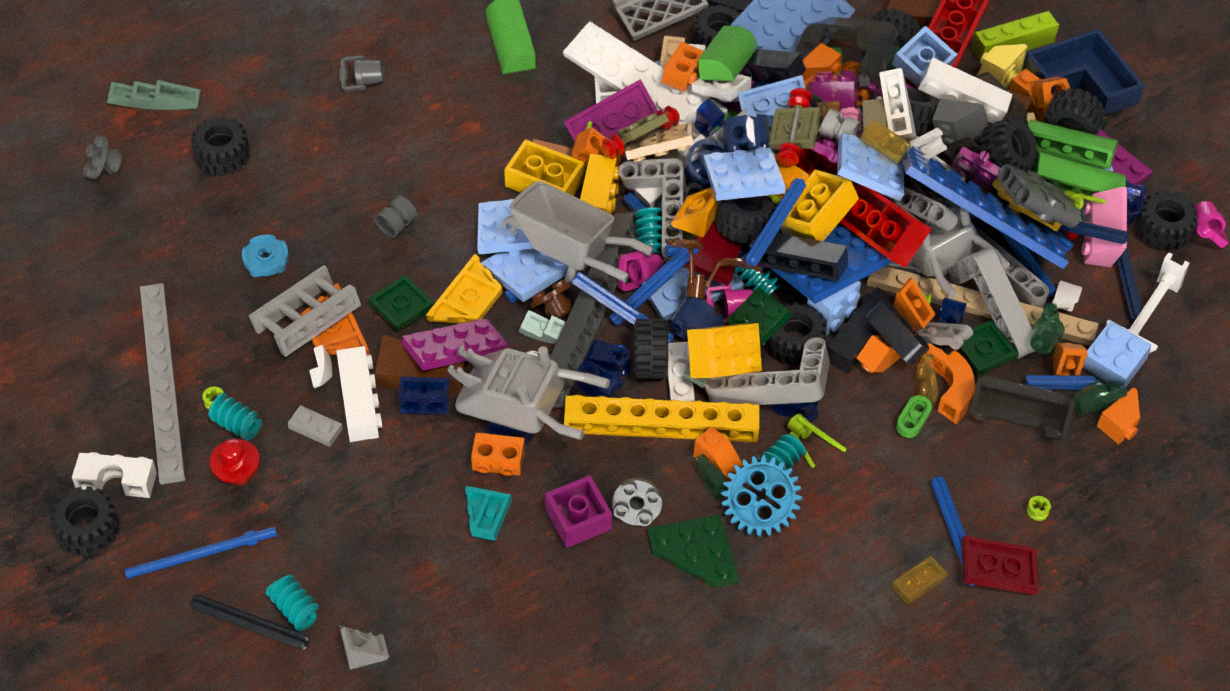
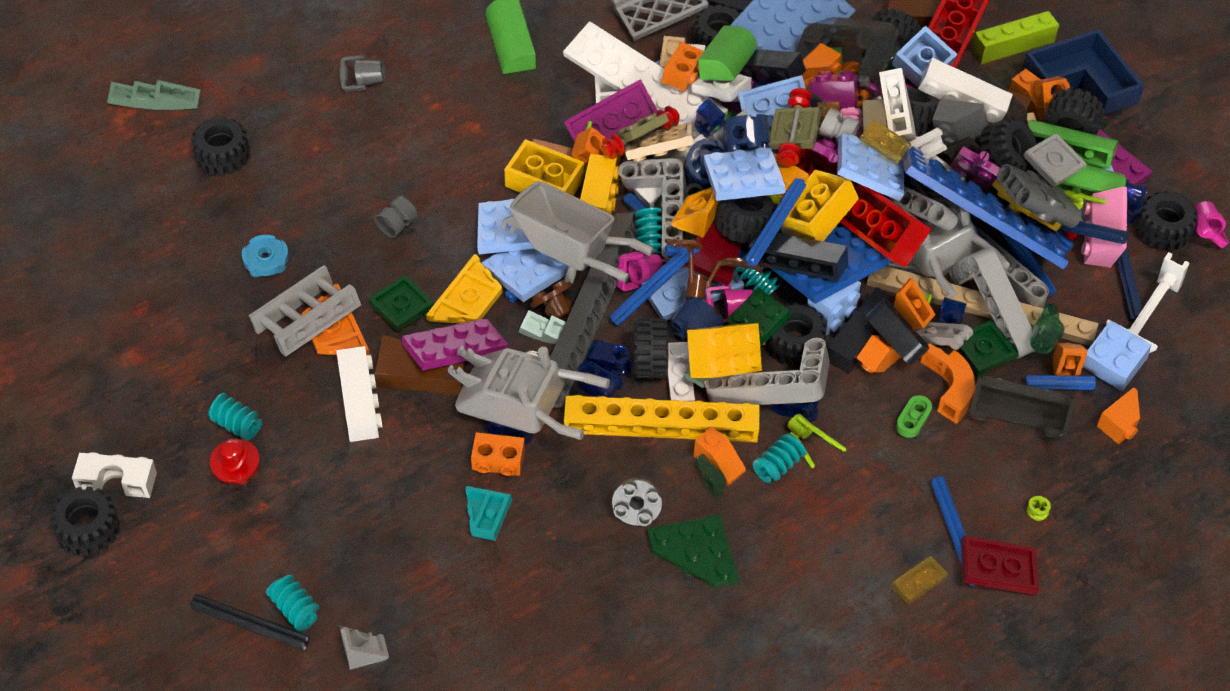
dark grey plate [83,135,122,180] -> none
blue bar [125,526,277,579] -> none
light grey plate [140,283,186,485] -> none
lime bush [202,386,223,410] -> none
light grey plate [287,405,343,447] -> none
white slope [309,345,332,388] -> none
clear blue brick [399,377,450,414] -> none
magenta brick [545,475,612,548] -> none
axle [572,272,674,343] -> none
dark azure gear [721,455,803,537] -> none
clear yellow plate [917,354,938,407] -> none
light yellow slope [976,44,1028,89] -> none
white slope [1050,280,1082,312] -> none
clear green piece [1072,380,1127,416] -> none
none -> light grey plate [1023,133,1087,188]

